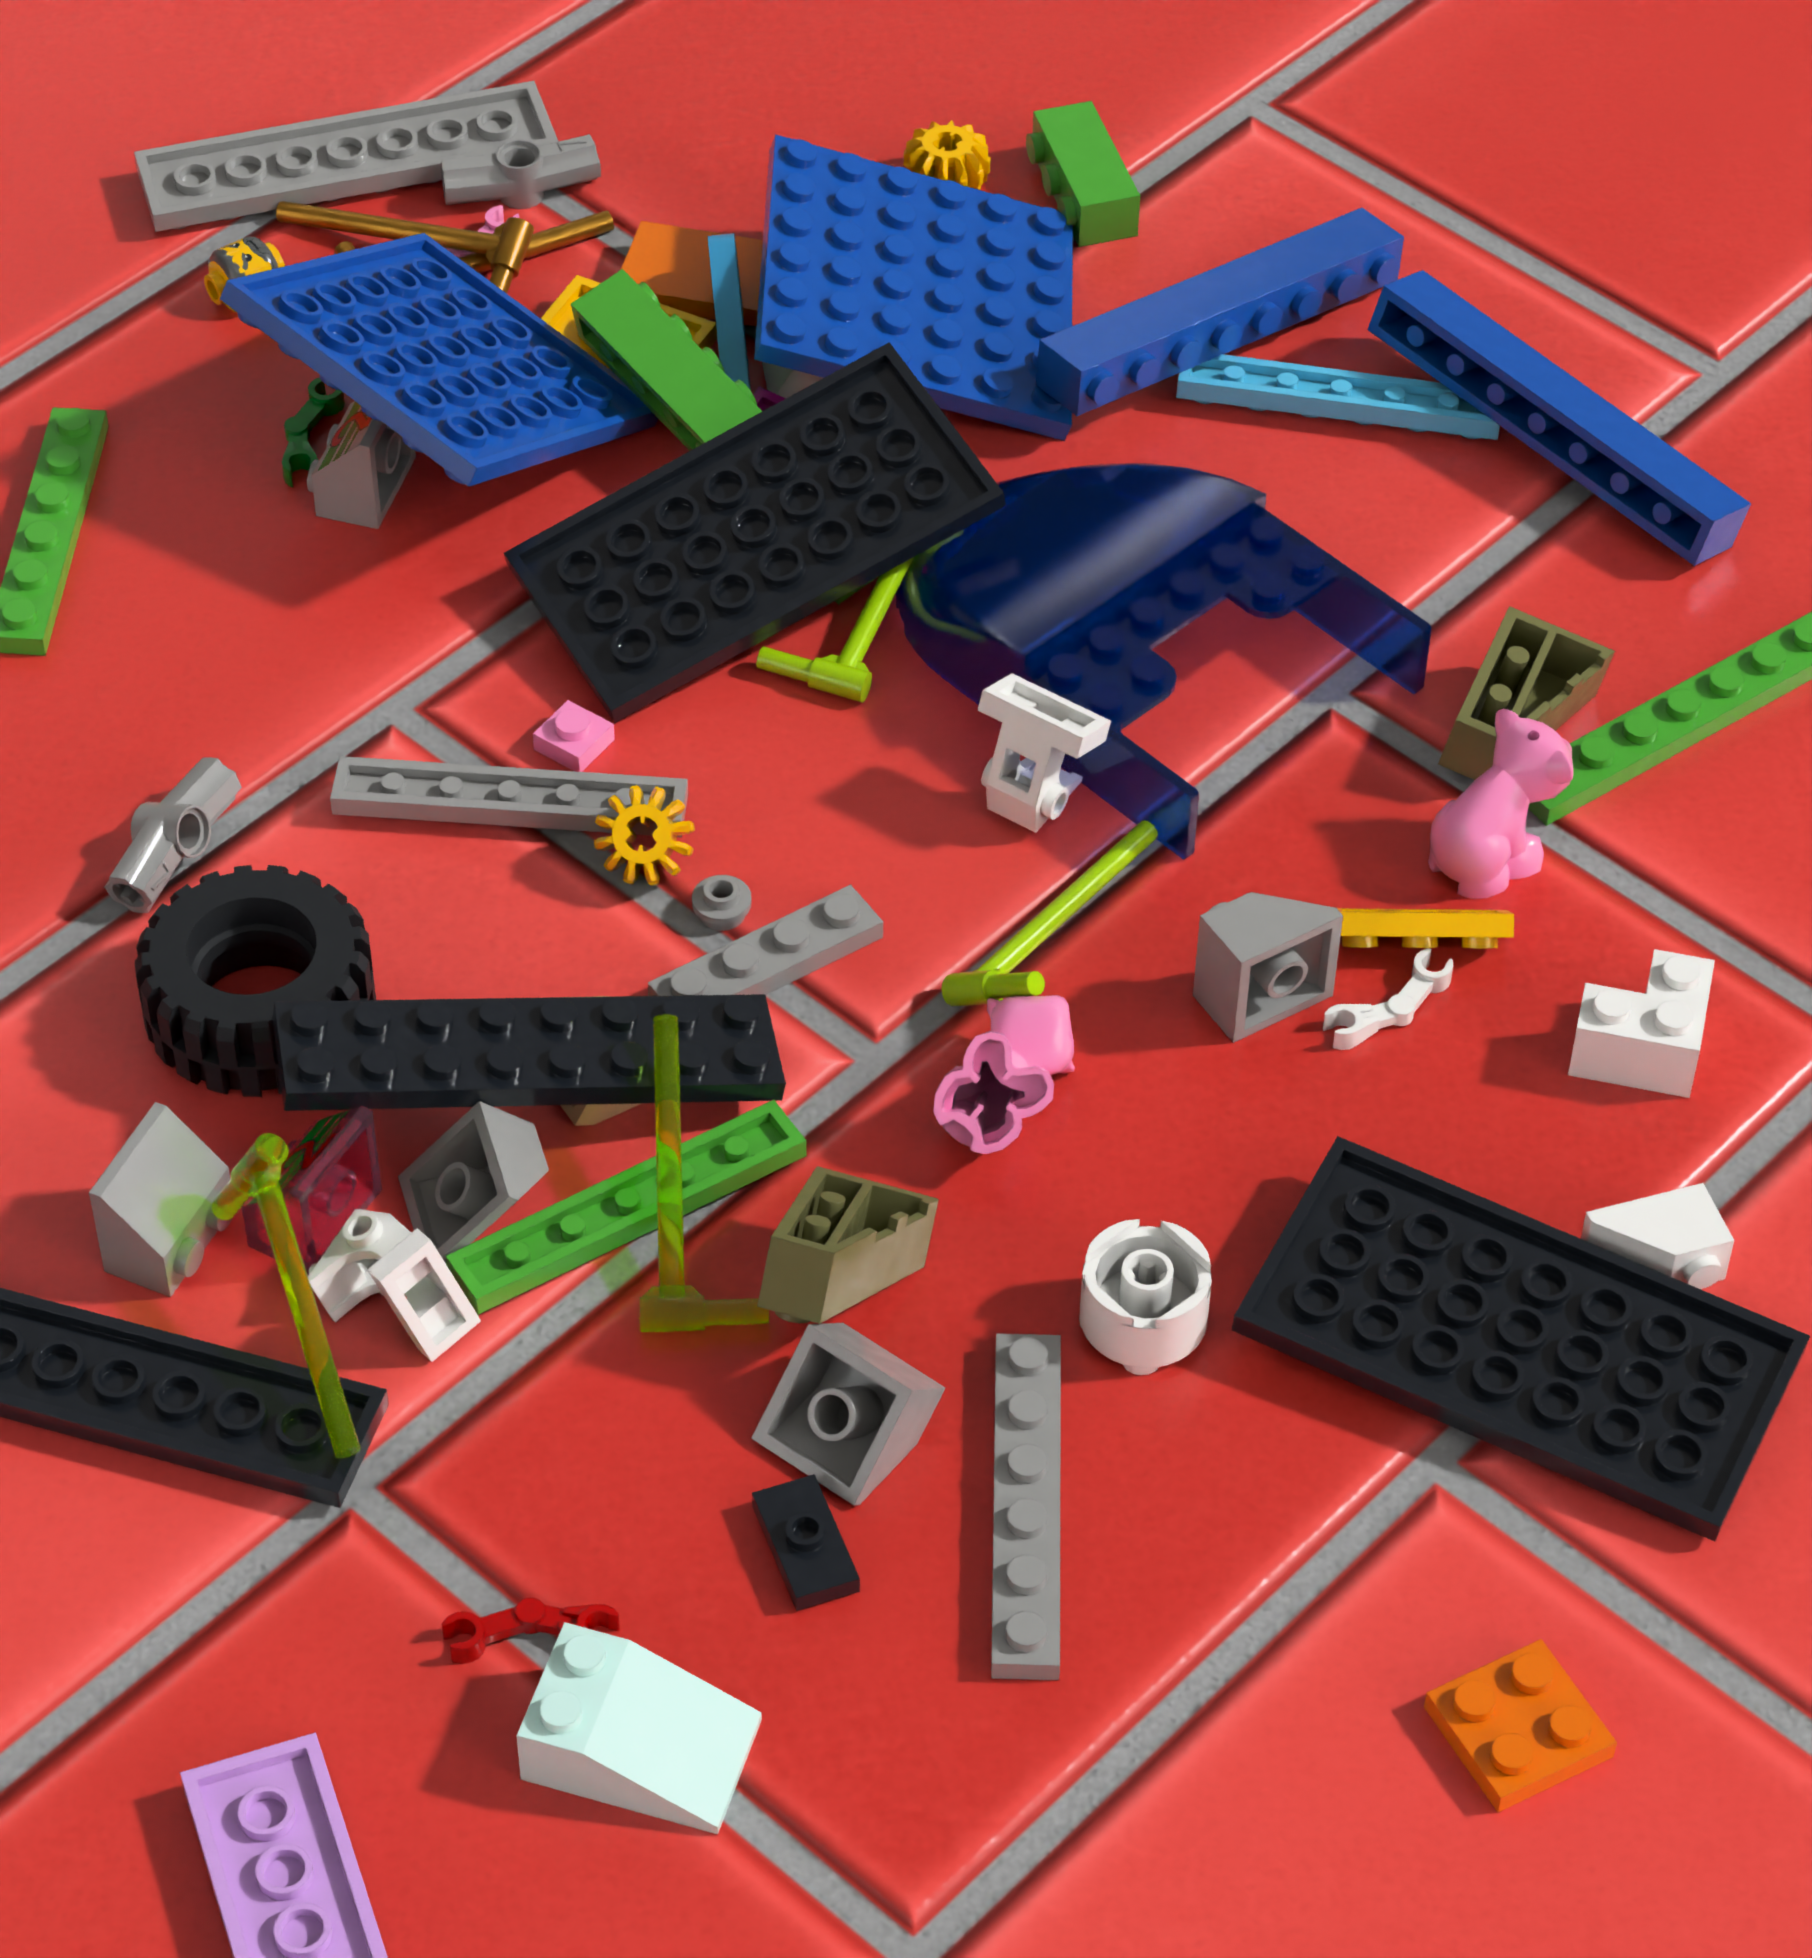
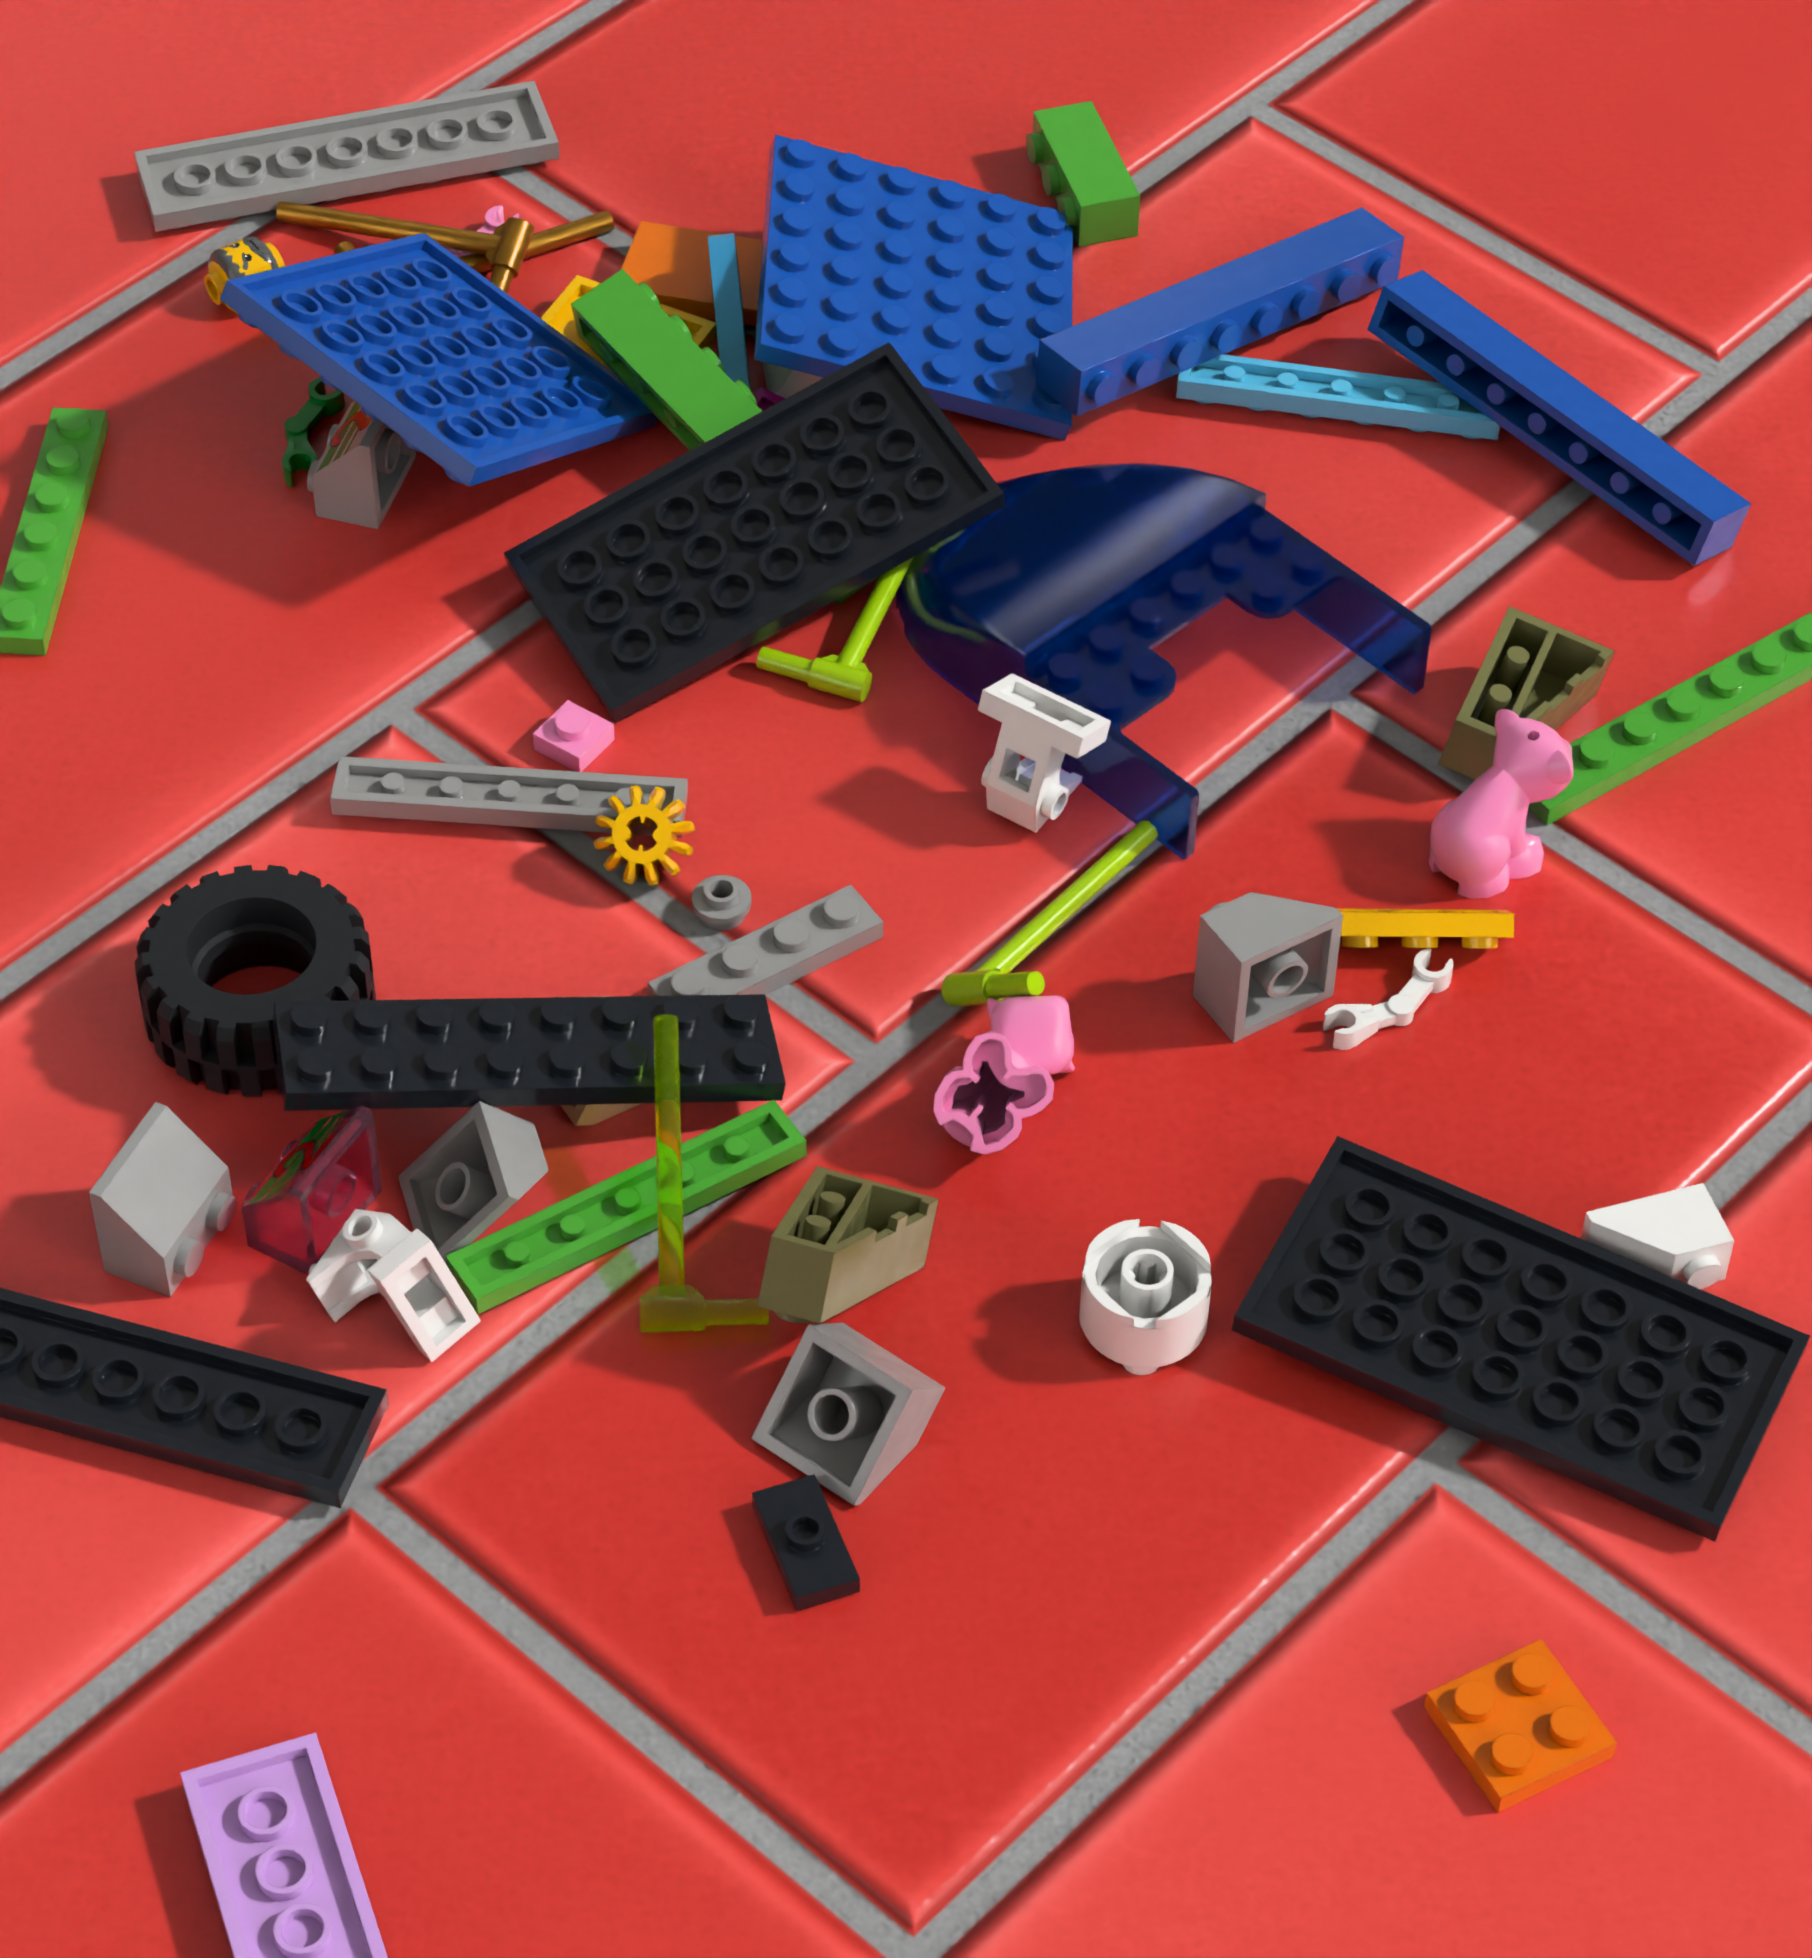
light grey piece [104,757,242,913] -> none
clear neon green bar [211,1133,361,1458] -> none
light grey piece [440,134,601,209] -> none
red piece [441,1598,620,1664] -> none
light aqua slope [516,1622,762,1835] -> none
yellow gear [903,120,991,190] -> none
light grey plate [991,1333,1061,1680] -> none
white brick [1568,949,1715,1098] -> none

